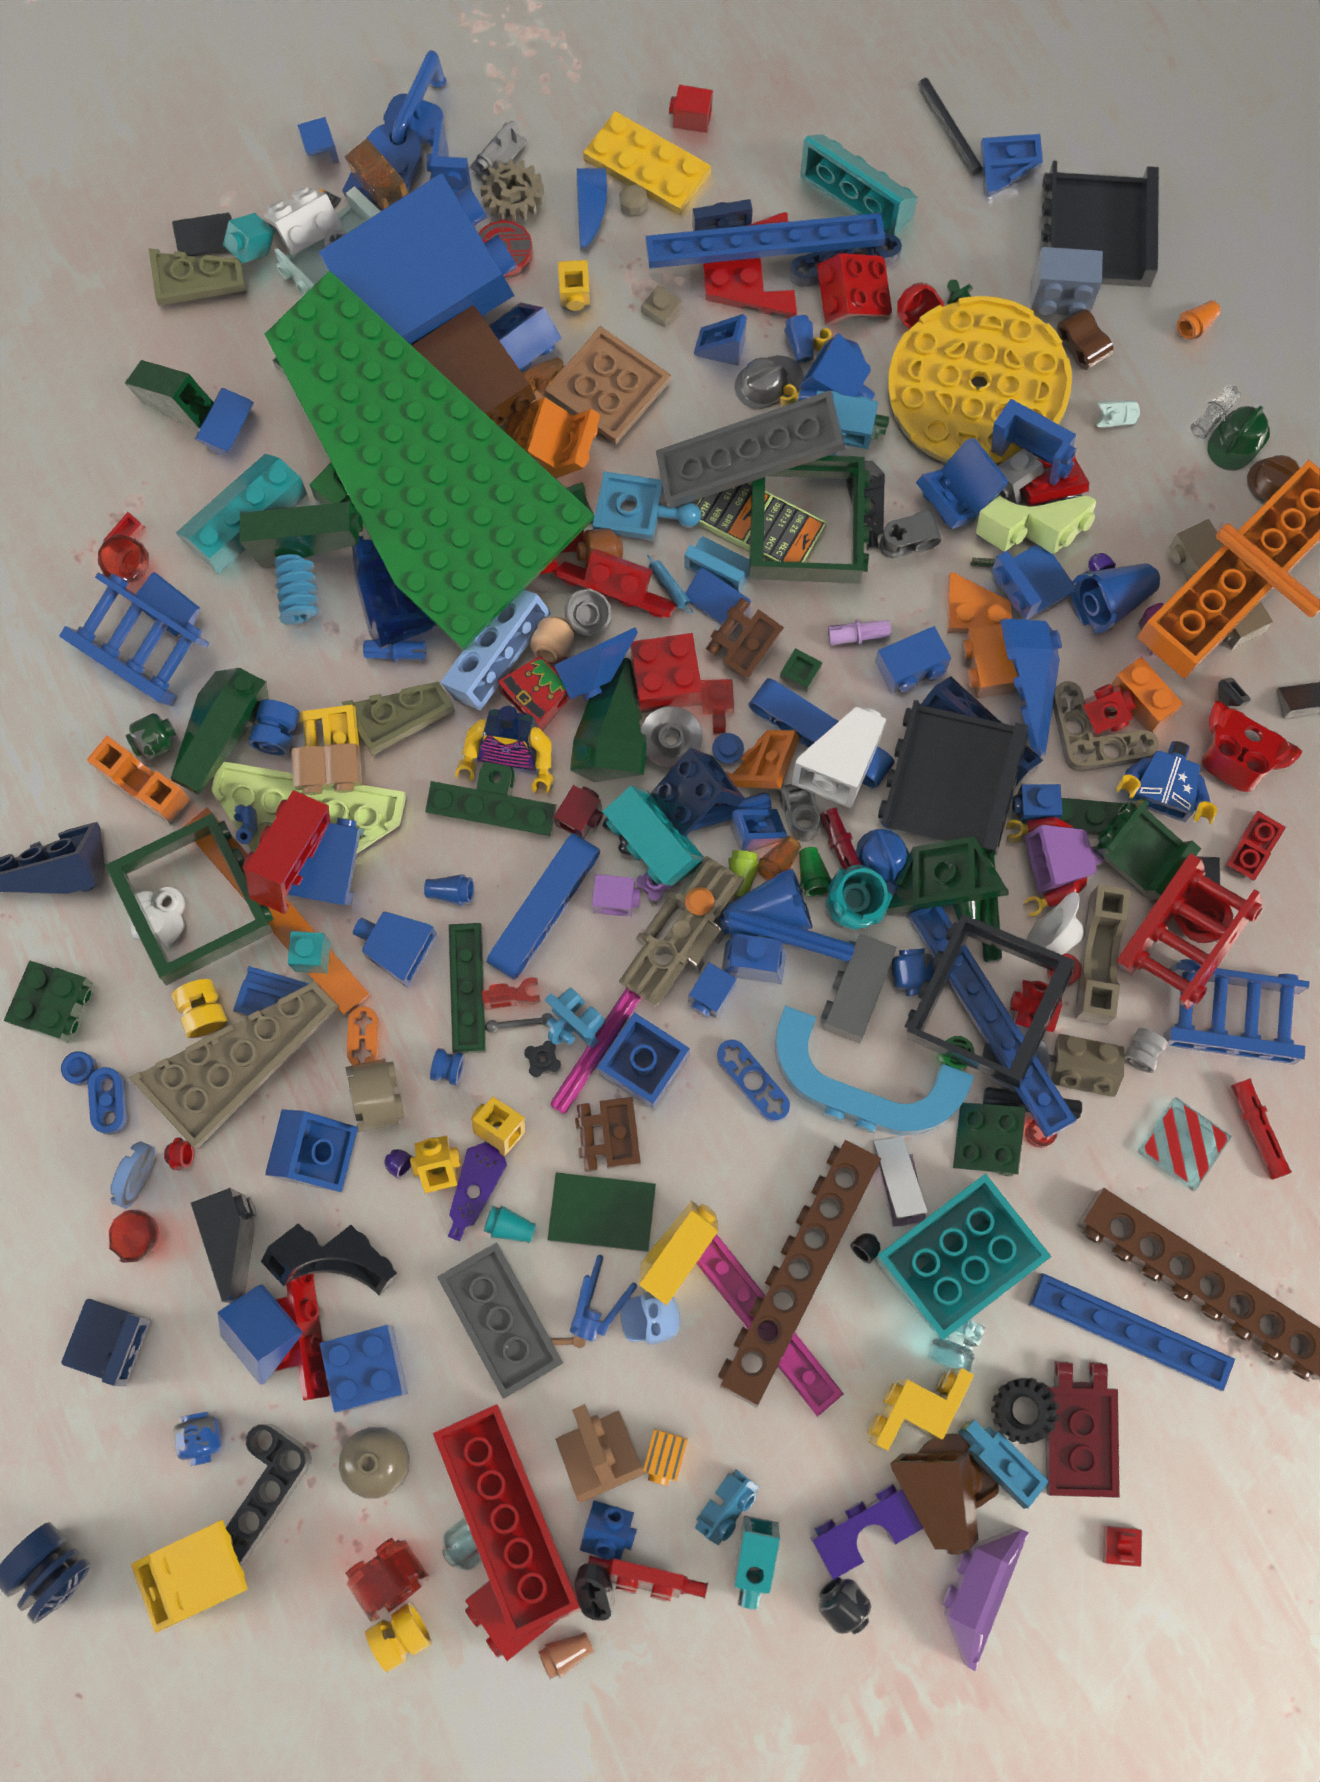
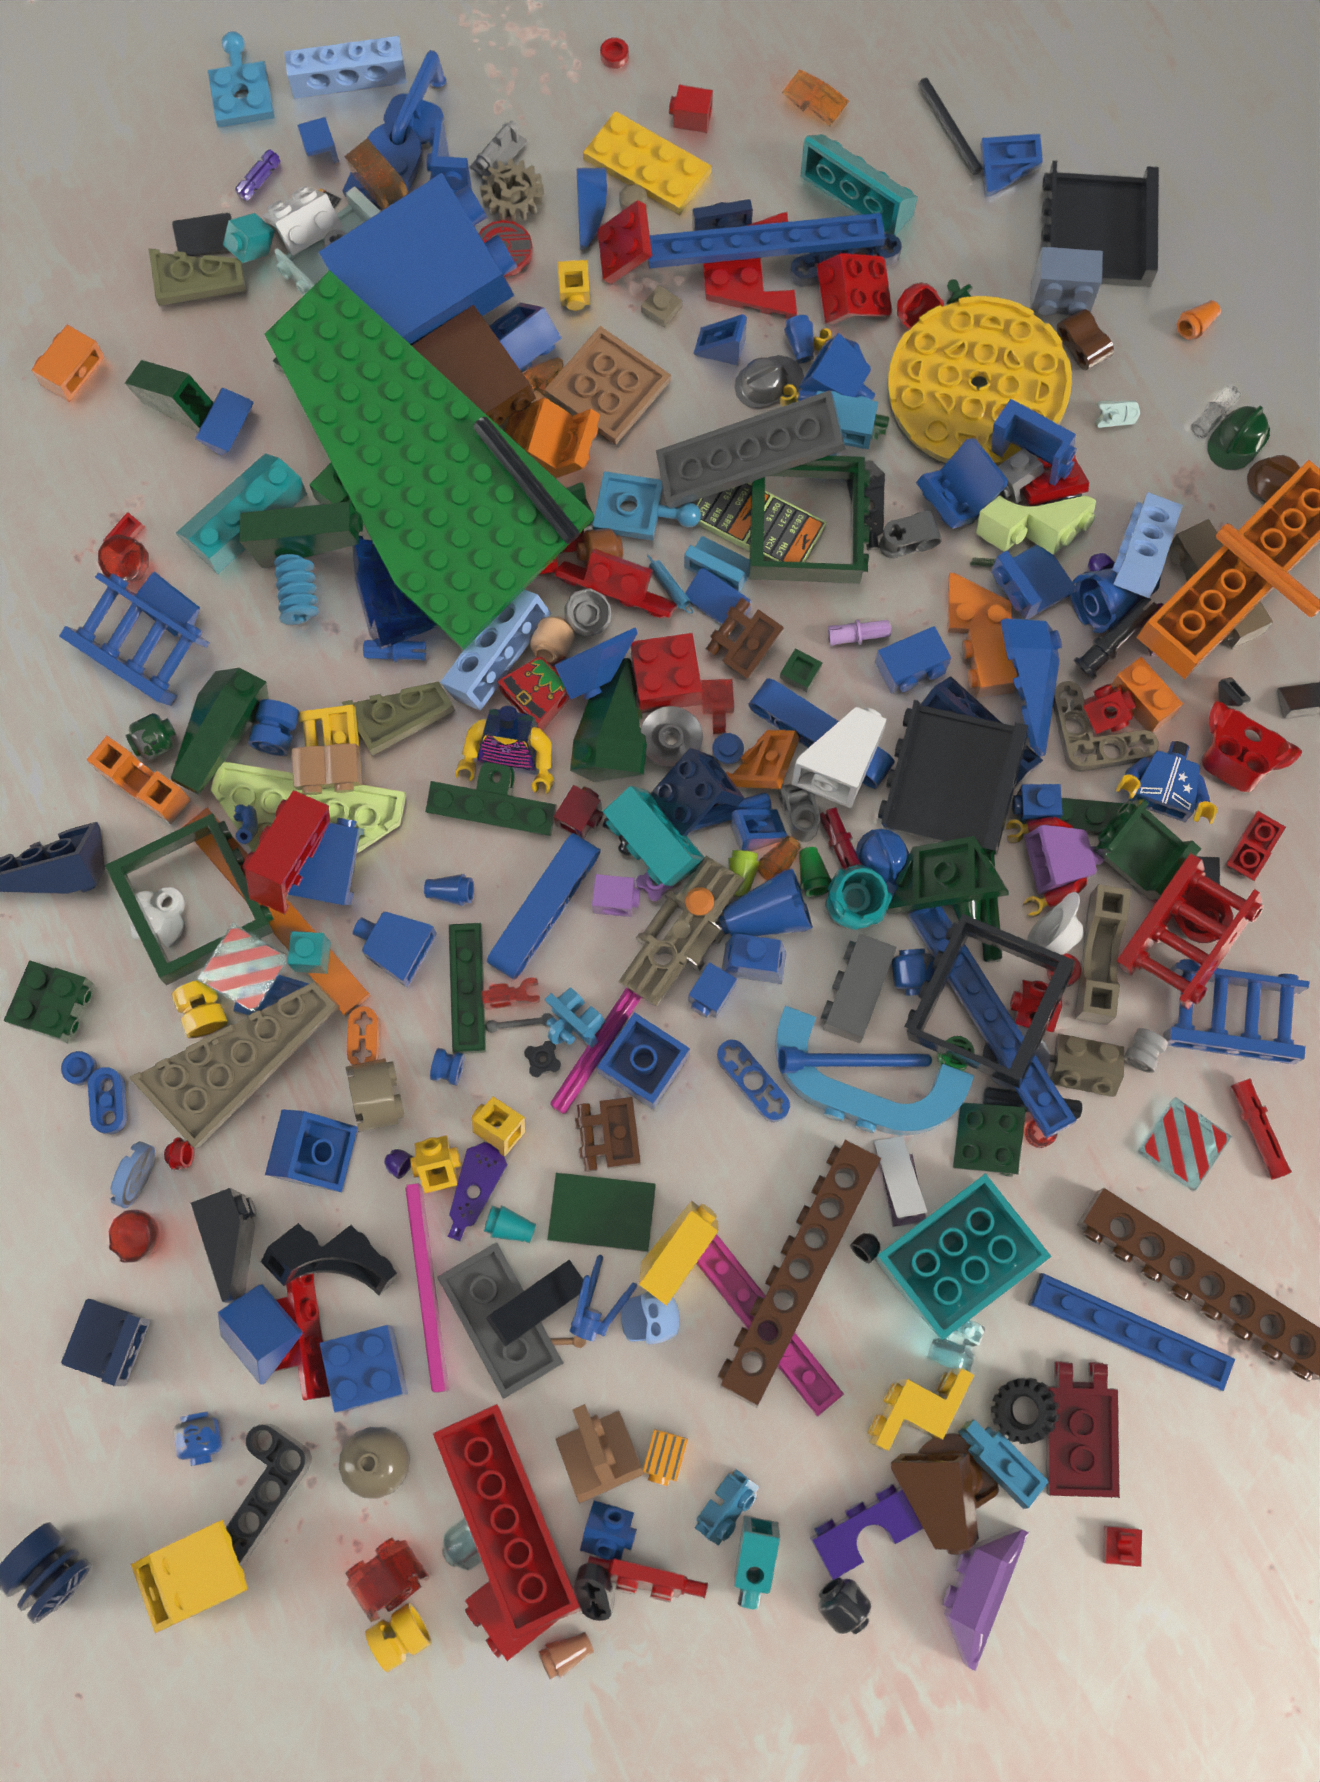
blue axle [726,908,854,962] -> none
none -> orange brick [31,325,104,402]
none -> tile [196,922,288,1013]
none -> dark azure plate [208,31,275,128]
none -> dark purple axle [235,149,280,201]
none -> light blue brick [284,36,407,99]
none -> dark pink tile [405,1183,449,1393]
none -> black axle [474,417,579,544]
none -> black tile [486,1259,583,1347]
none -> red plate [597,200,652,284]
none -> red tile [600,38,629,69]
none -> blue piece [778,1046,932,1073]
none -> clear orange slope [782,69,849,127]
none -> black pin [1073,596,1159,680]
none -> light blue brick [1112,492,1183,598]

